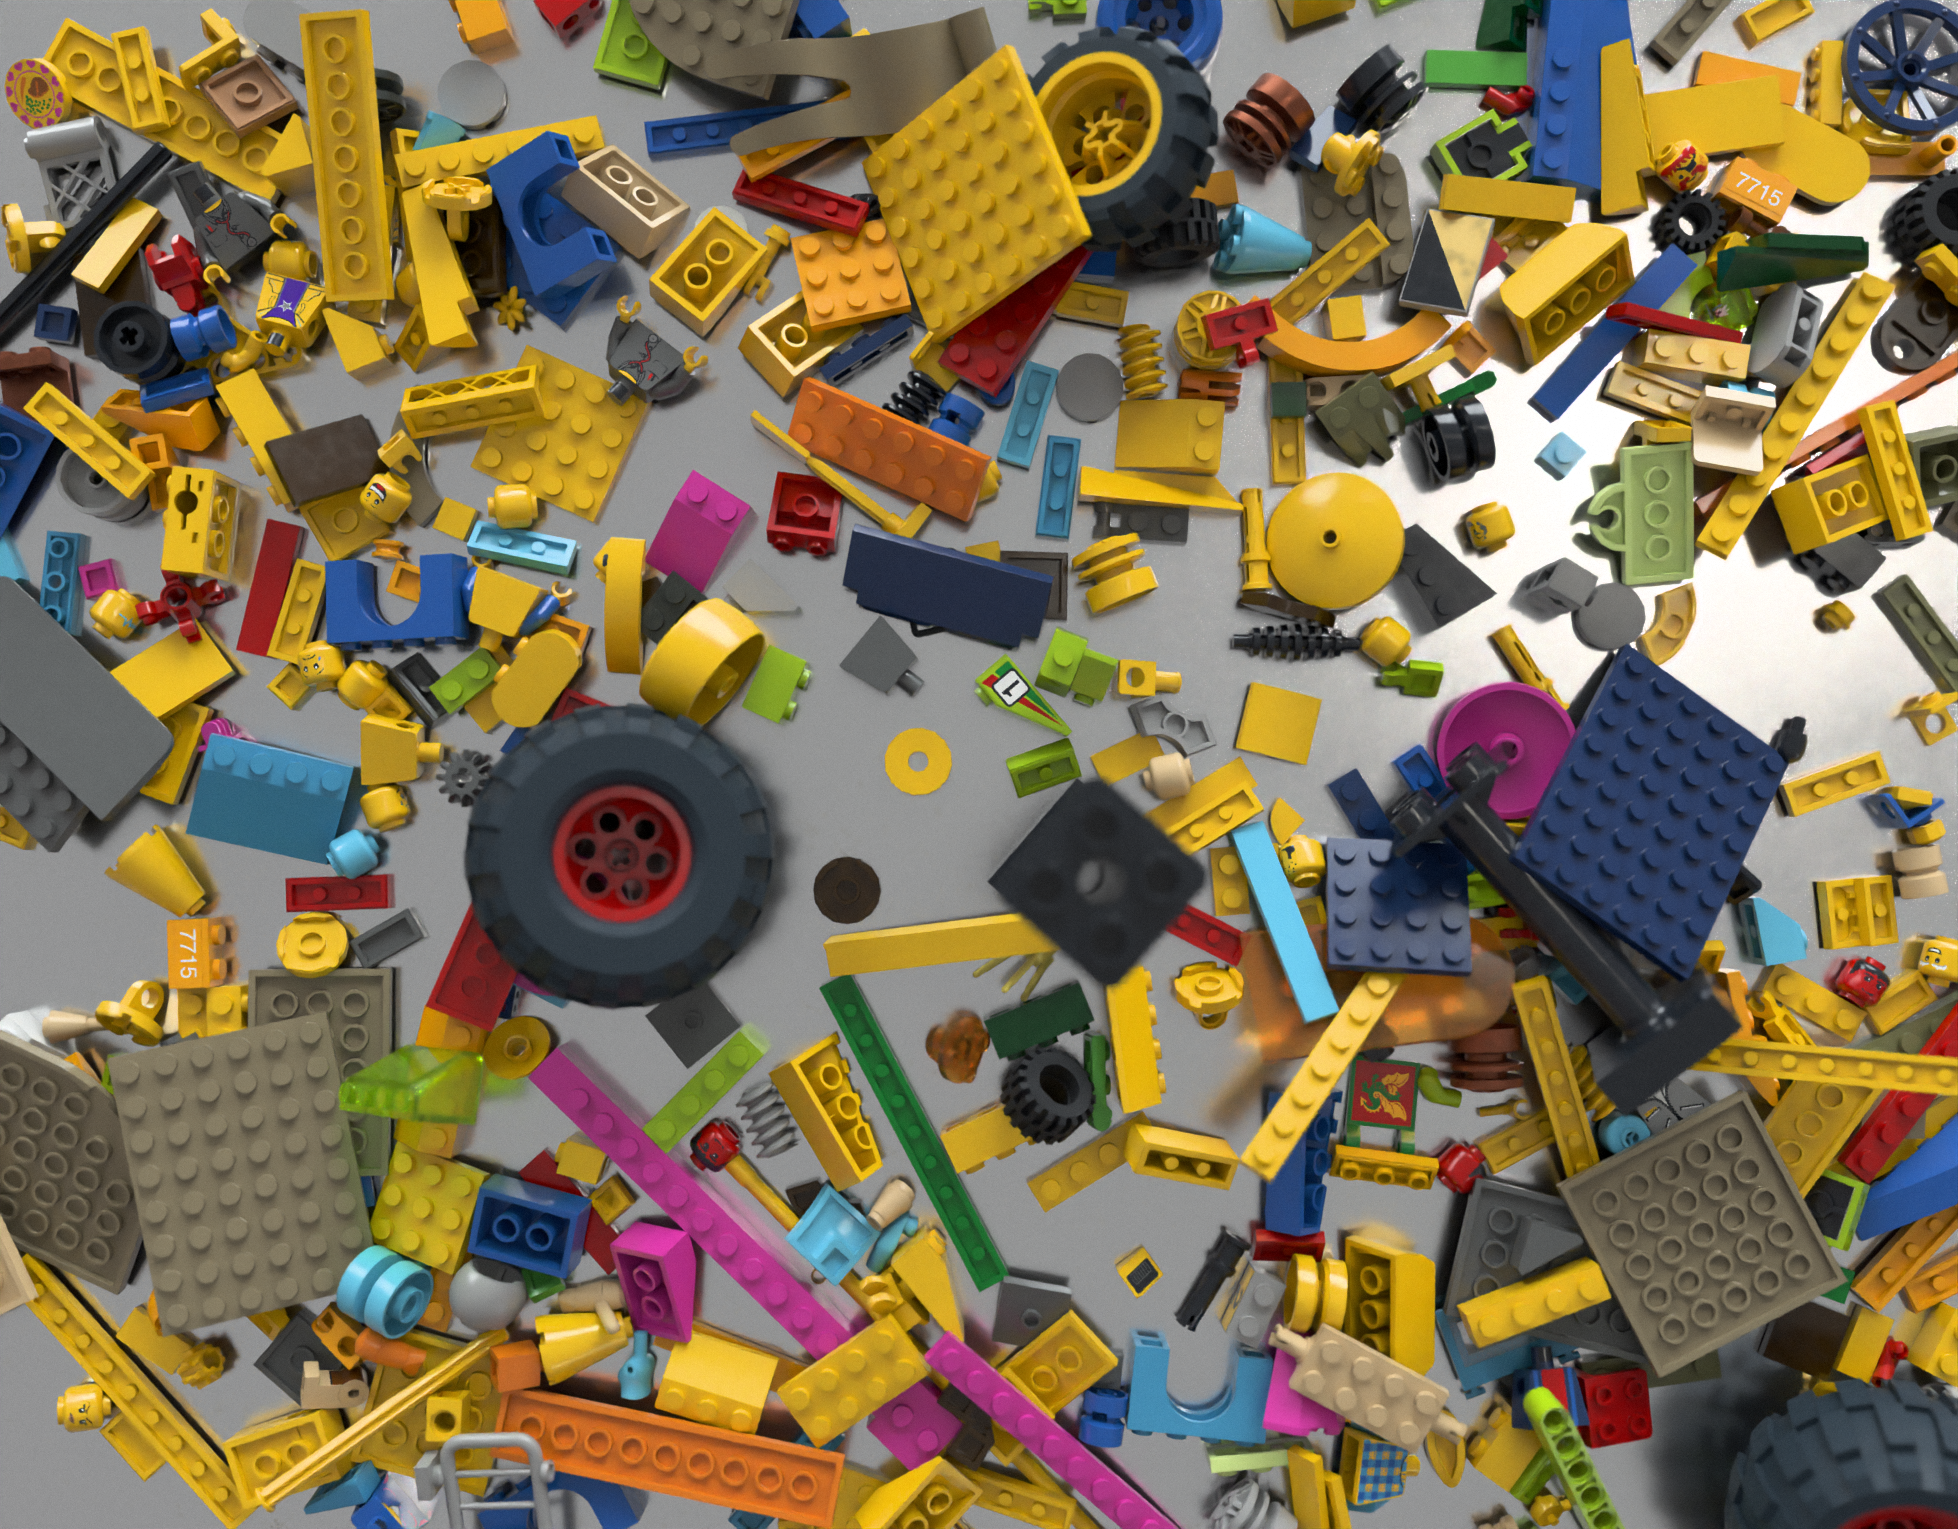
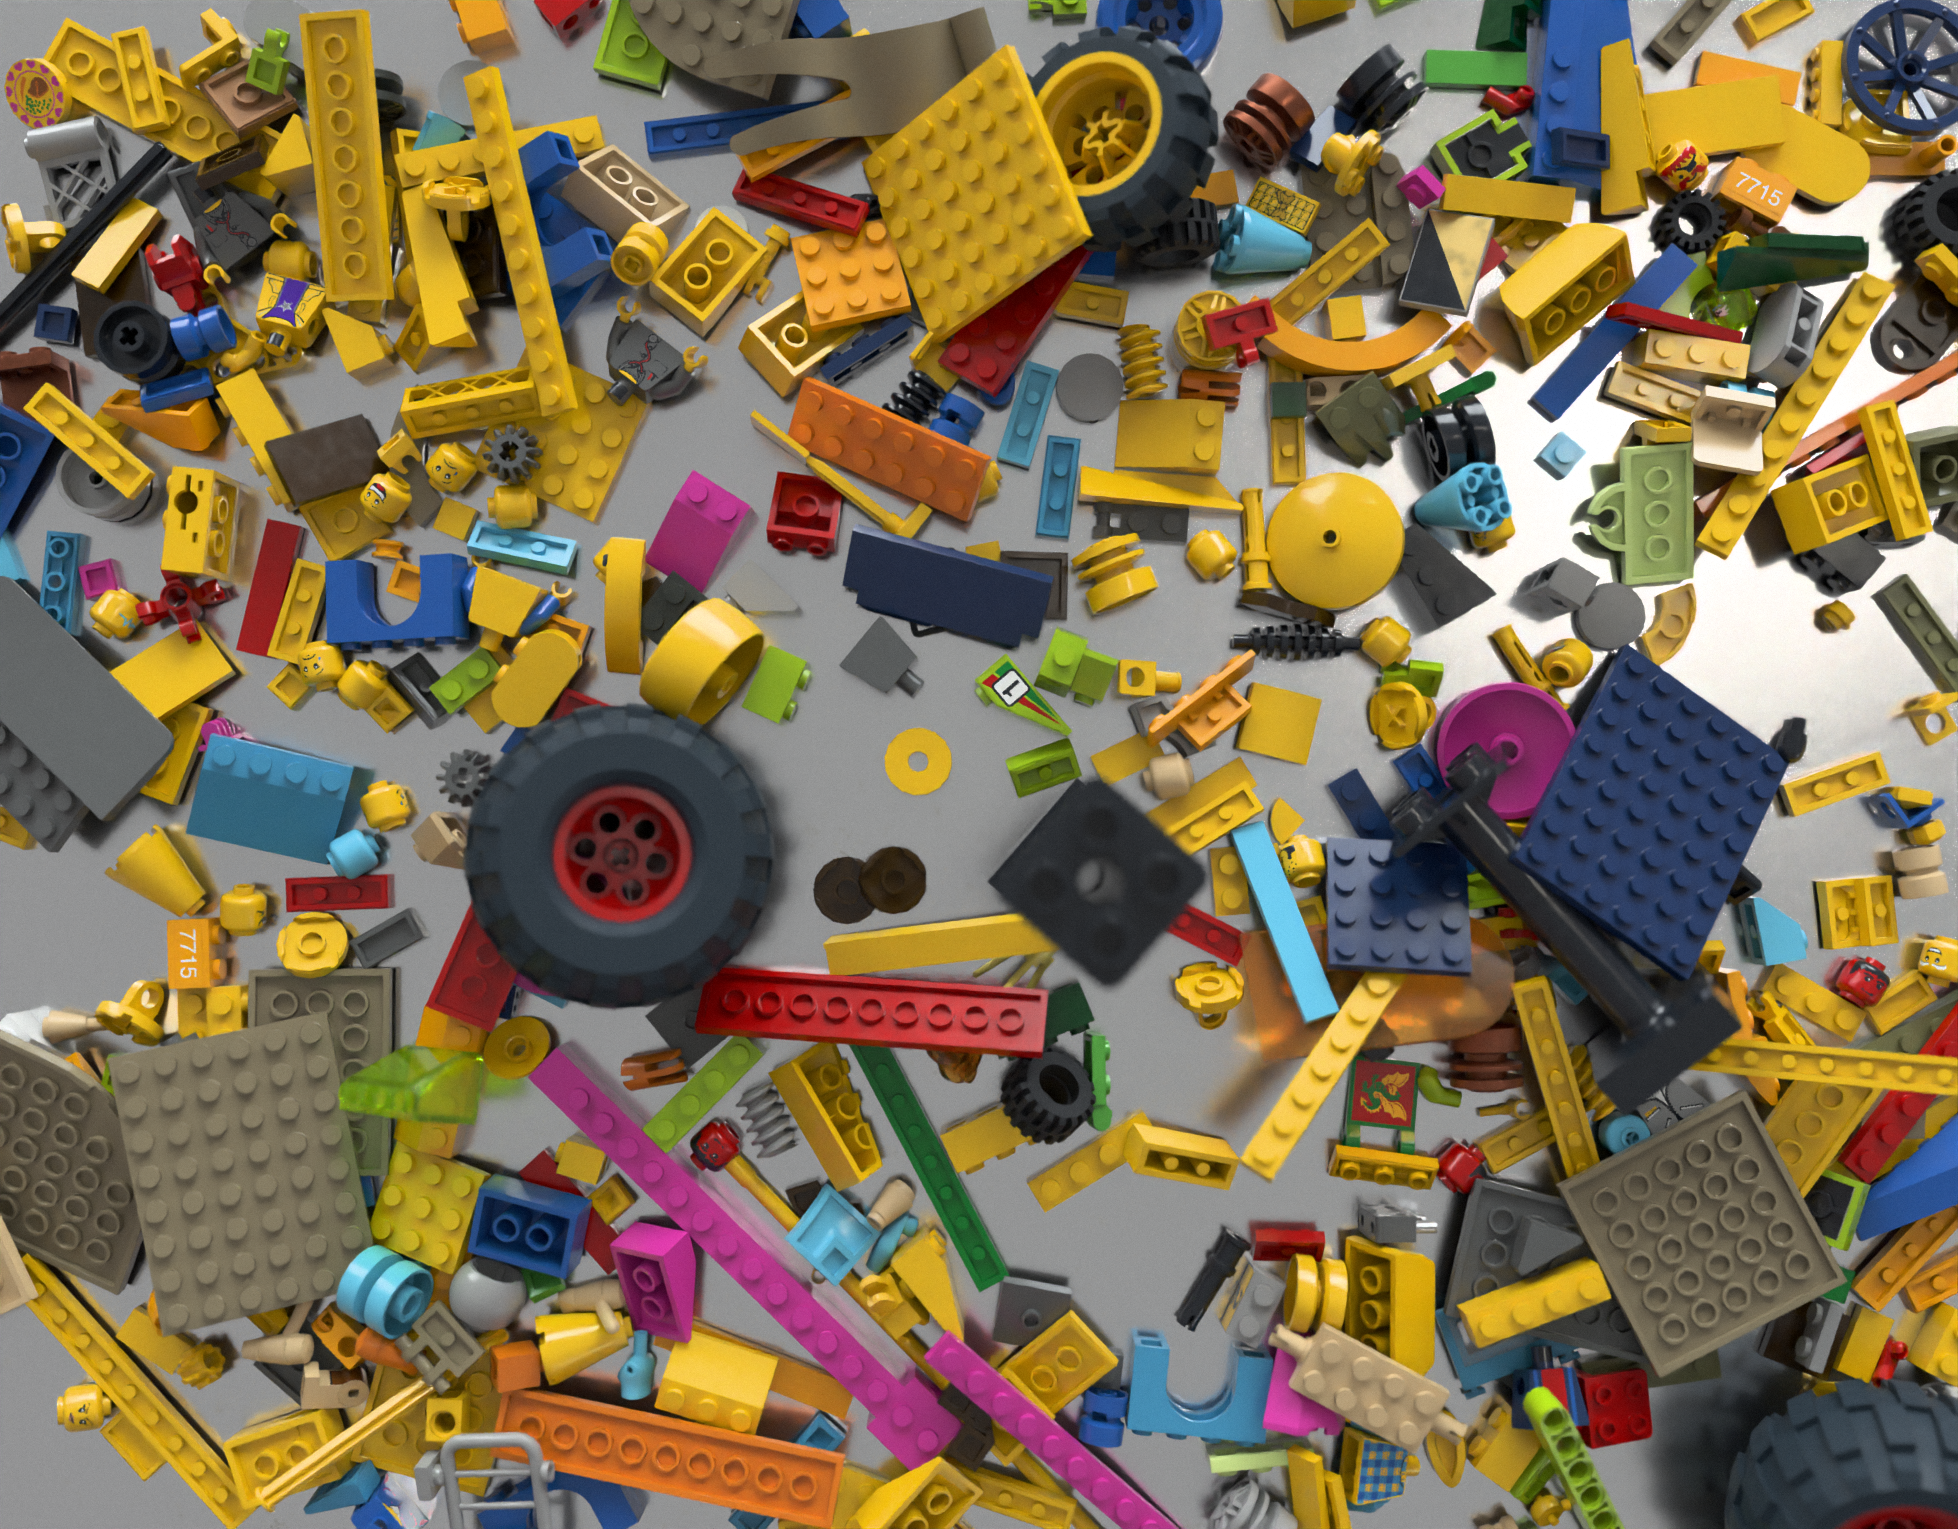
light orange slope [129,433,181,513] -> none
yellow torso [360,714,444,785] -> none
yellow plant [493,286,526,331] -> none
yellow plate [777,1312,931,1449] -> none
yellow slope [1103,964,1166,1114] -> none
slope [1116,1246,1163,1299] -> none
blue wedge [1264,1089,1343,1236] -> none
none -> dark brown tile [195,133,269,191]
none -> yellow head [220,884,267,936]
none -> tan piece [242,1300,314,1365]
none -> lime plate [245,28,291,95]
none -> dark tan plate [394,1300,487,1395]
none -> tan slope [410,812,467,870]
none -> yellow head [425,441,477,493]
none -> yellow plate [463,66,578,417]
none -> dark grey gear [482,425,543,484]
none -> yellow wheel [610,222,669,286]
none -> orange arm [621,1048,688,1091]
none -> red plate [694,967,1049,1059]
none -> dark brown tile [858,846,927,914]
none -> light orange bracket [1147,650,1256,752]
none -> yellow head [1186,529,1237,580]
none -> tile [1245,176,1321,237]
none -> dark grey piece [1359,1205,1437,1243]
none -> yellow tile [1369,681,1437,750]
none -> dark pink plate [1396,165,1446,209]
none -> medium azure cone [1415,462,1512,532]
none -> yellow head [1542,638,1593,689]
none -> dark blue tile [1551,127,1610,172]
none -> light grey plate [1795,1296,1844,1374]

